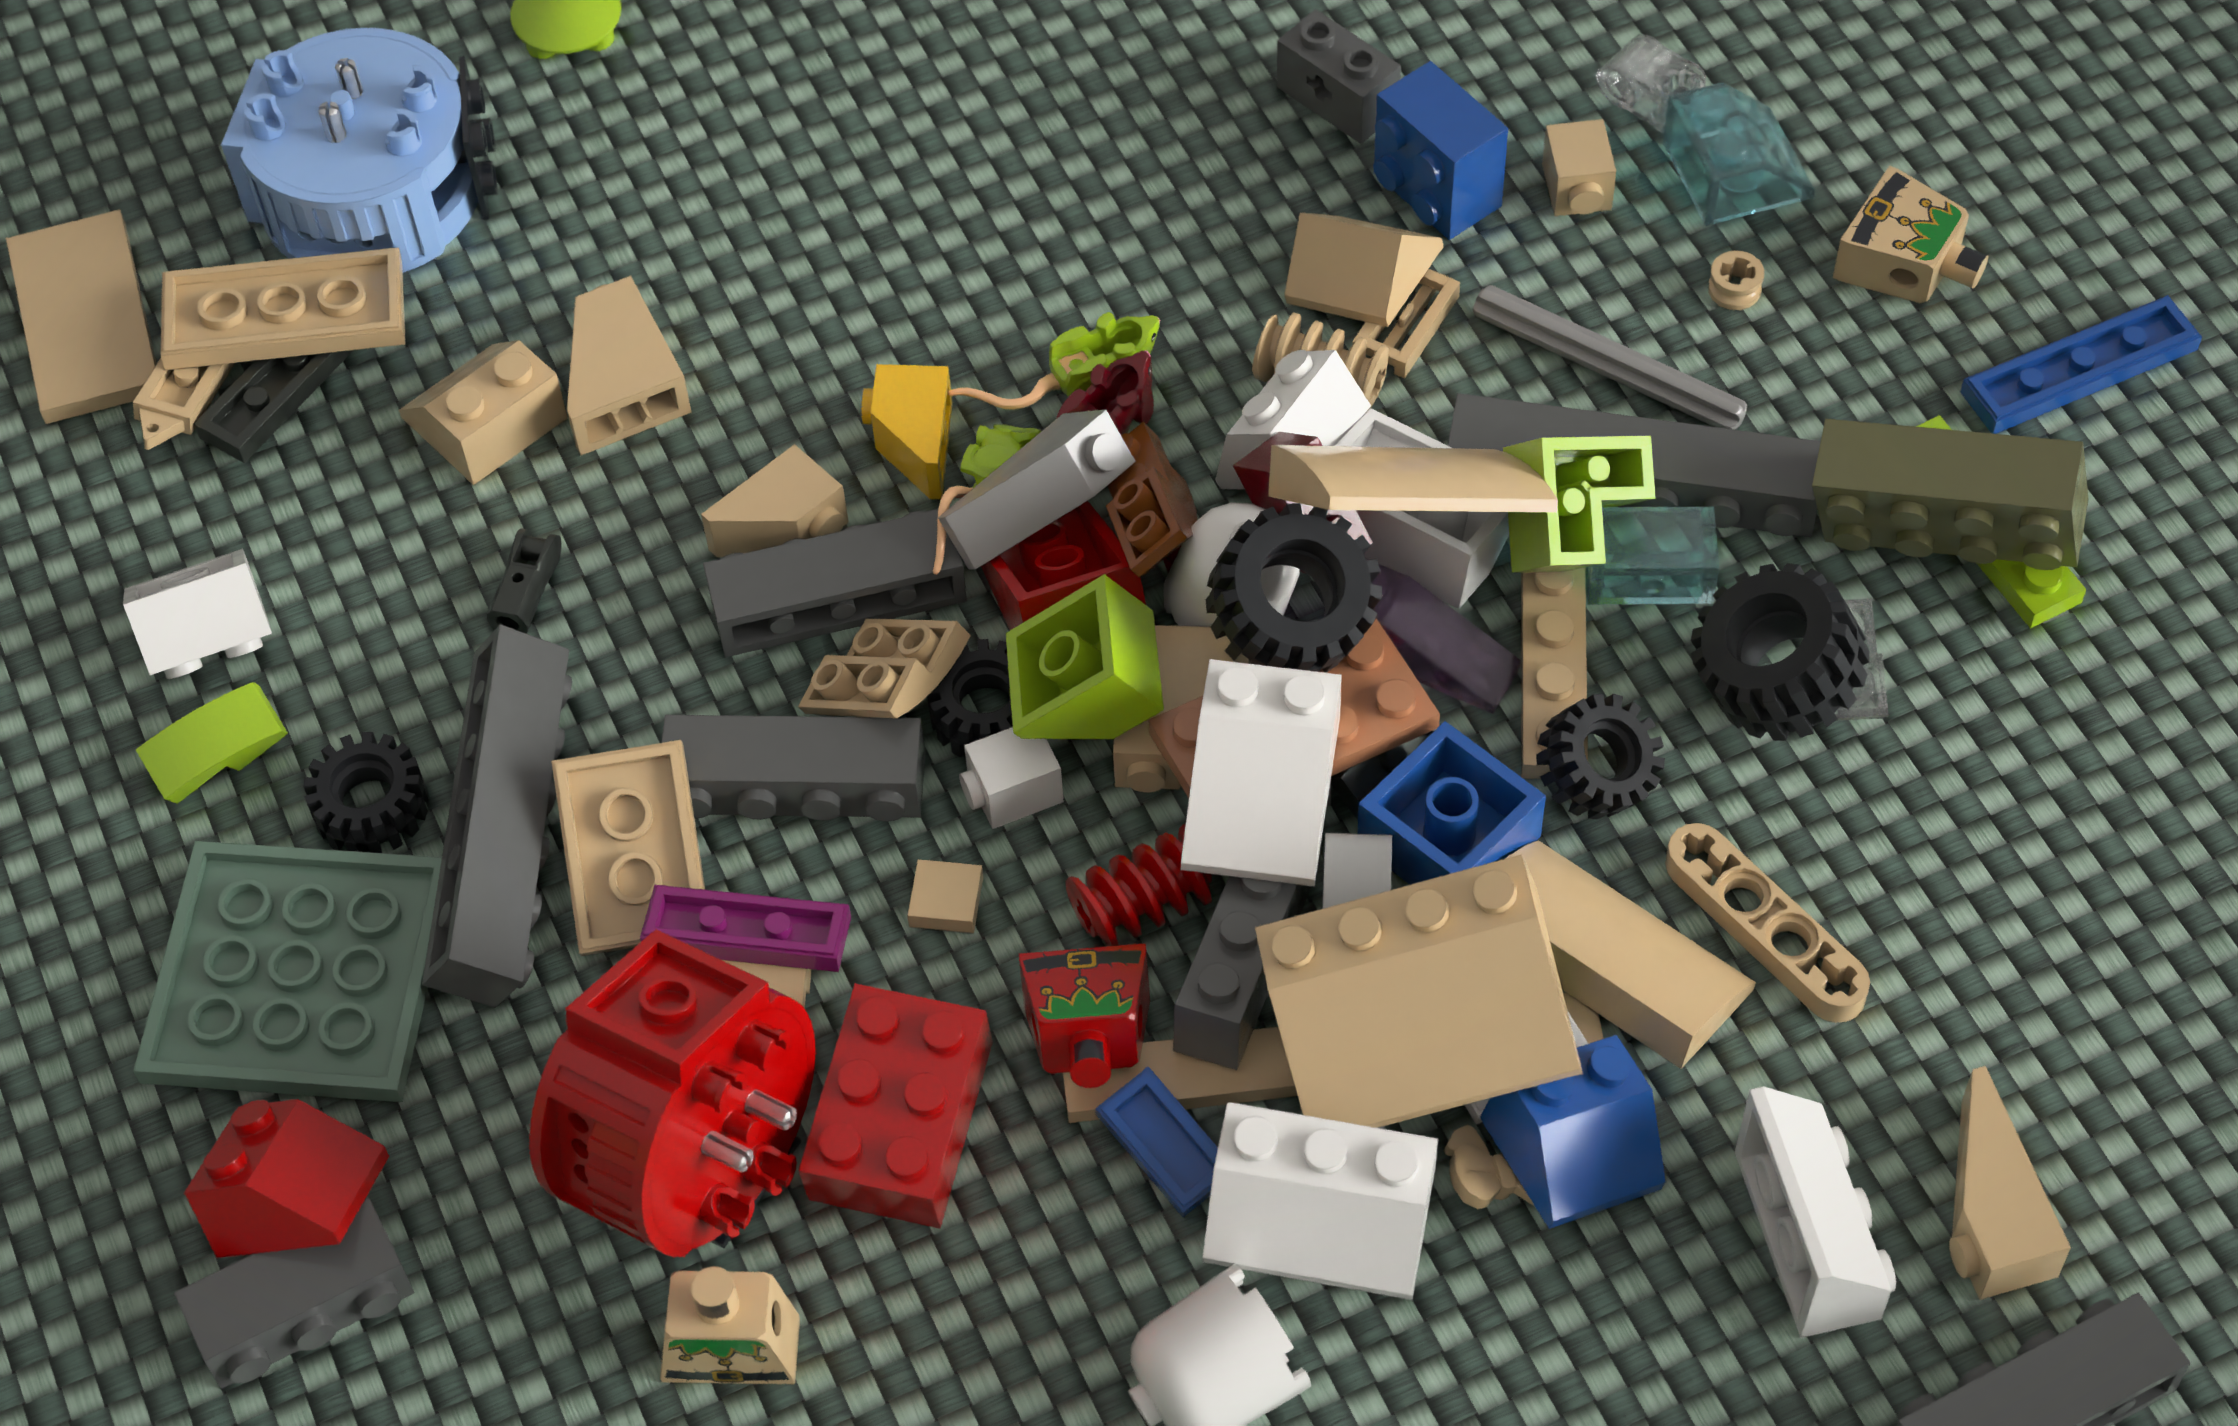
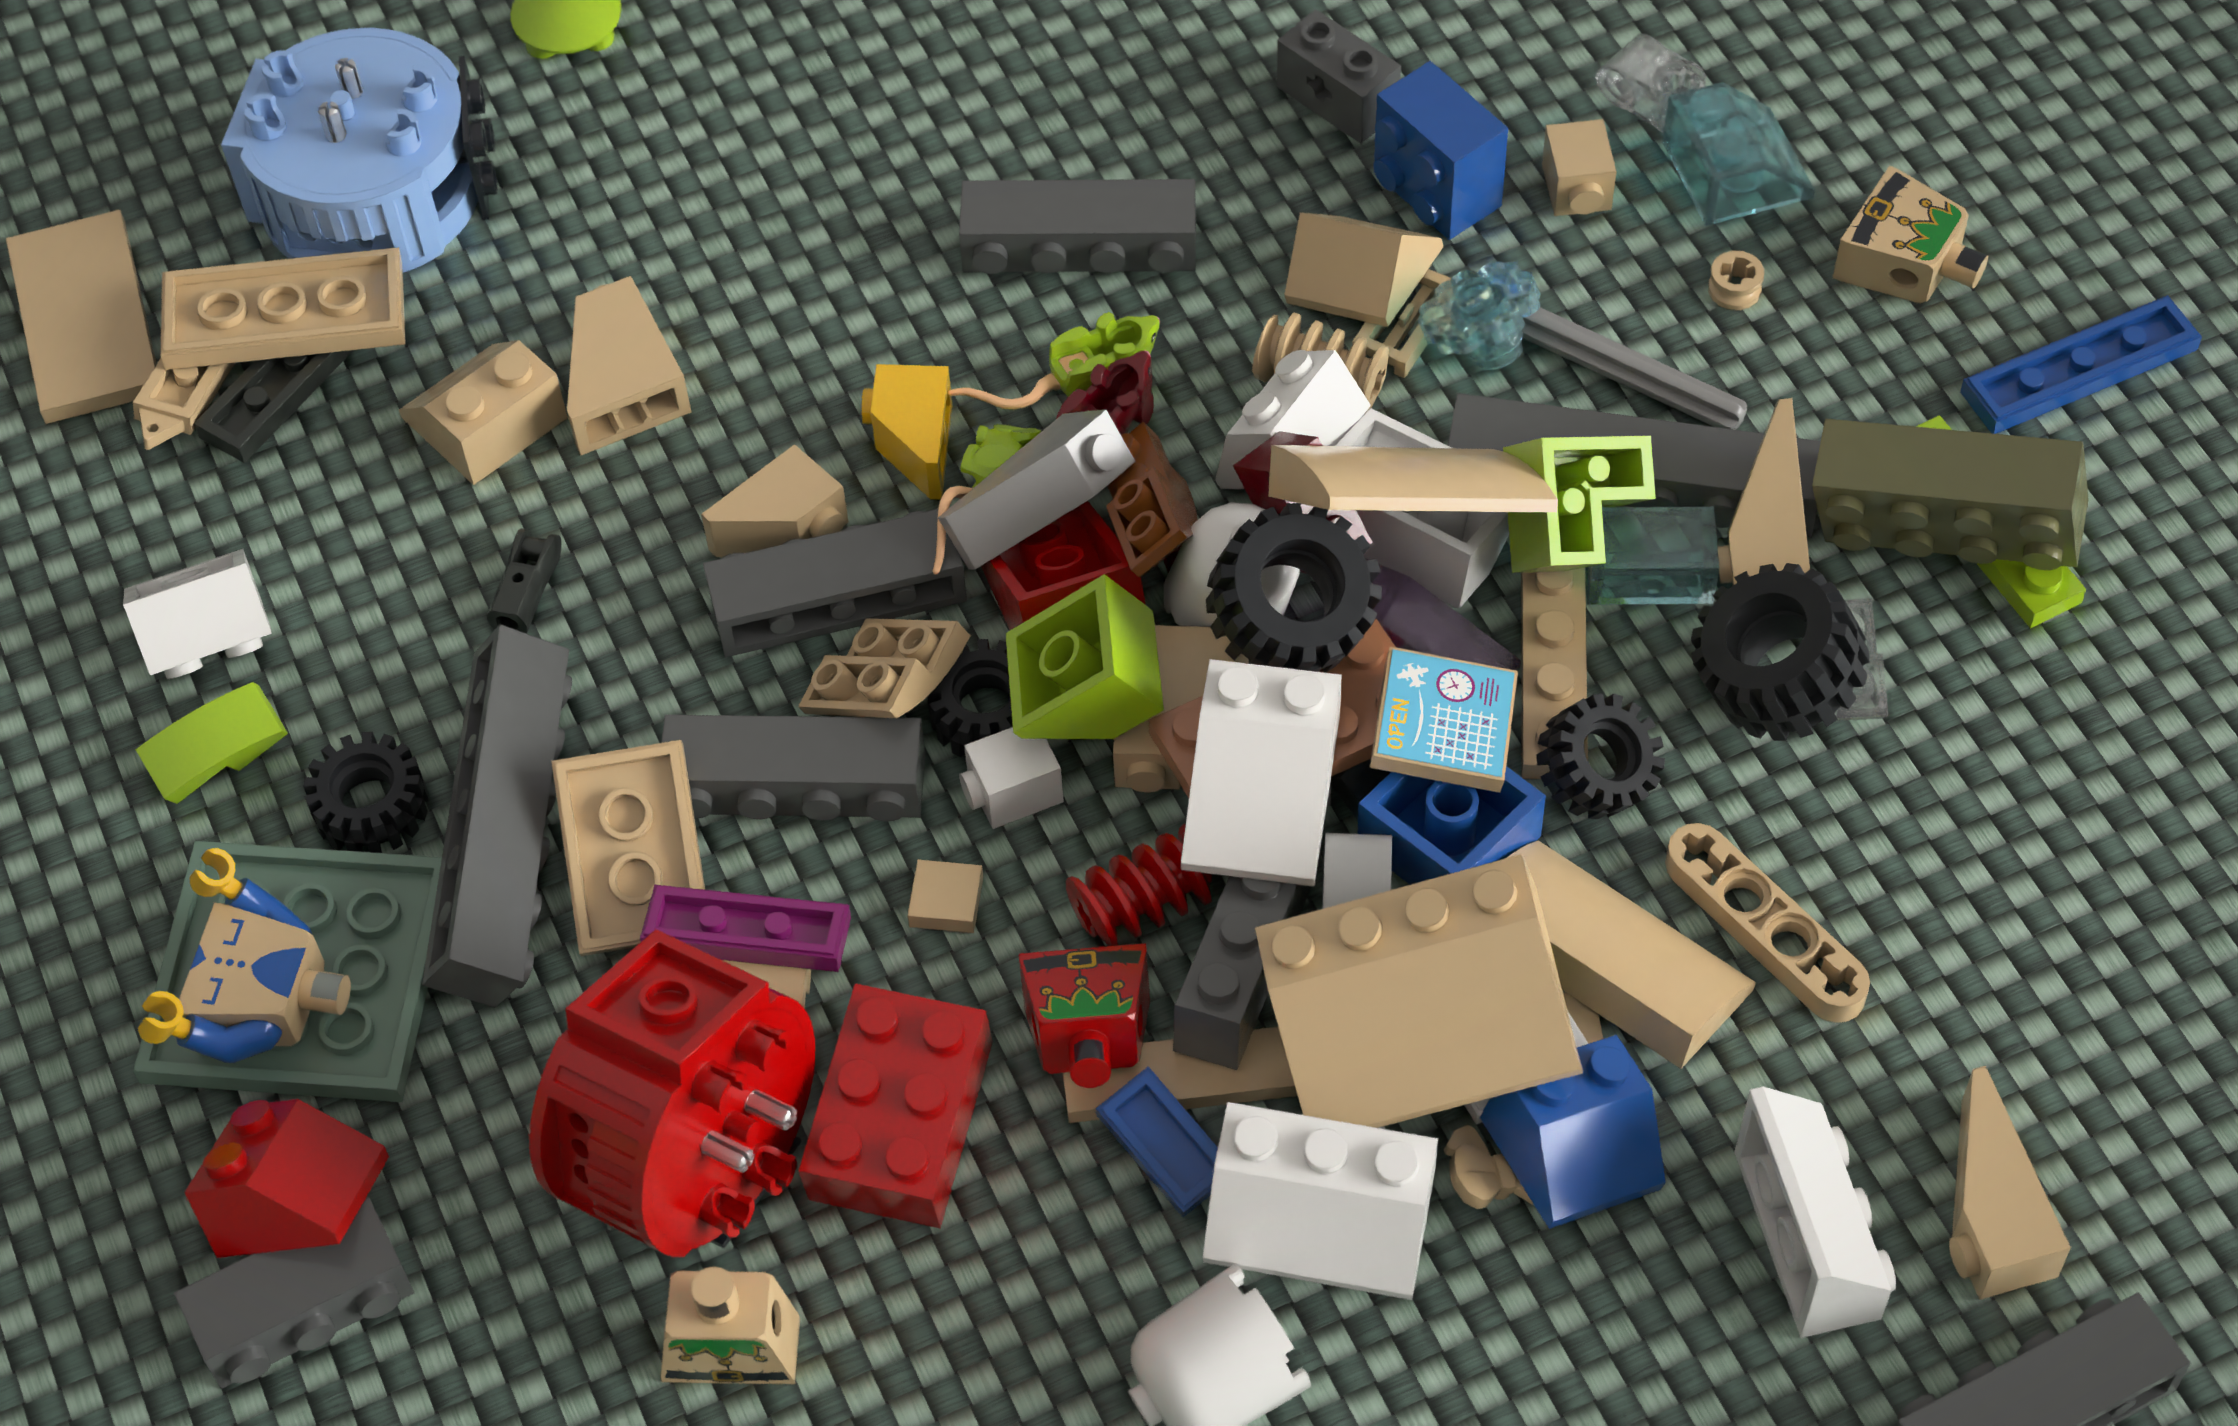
none -> torso [138,848,351,1063]
none -> dark grey brick [959,179,1196,274]
none -> tile [1370,646,1518,793]
none -> clear light blue plant [1418,261,1541,370]
none -> tan slope [1717,398,1810,585]

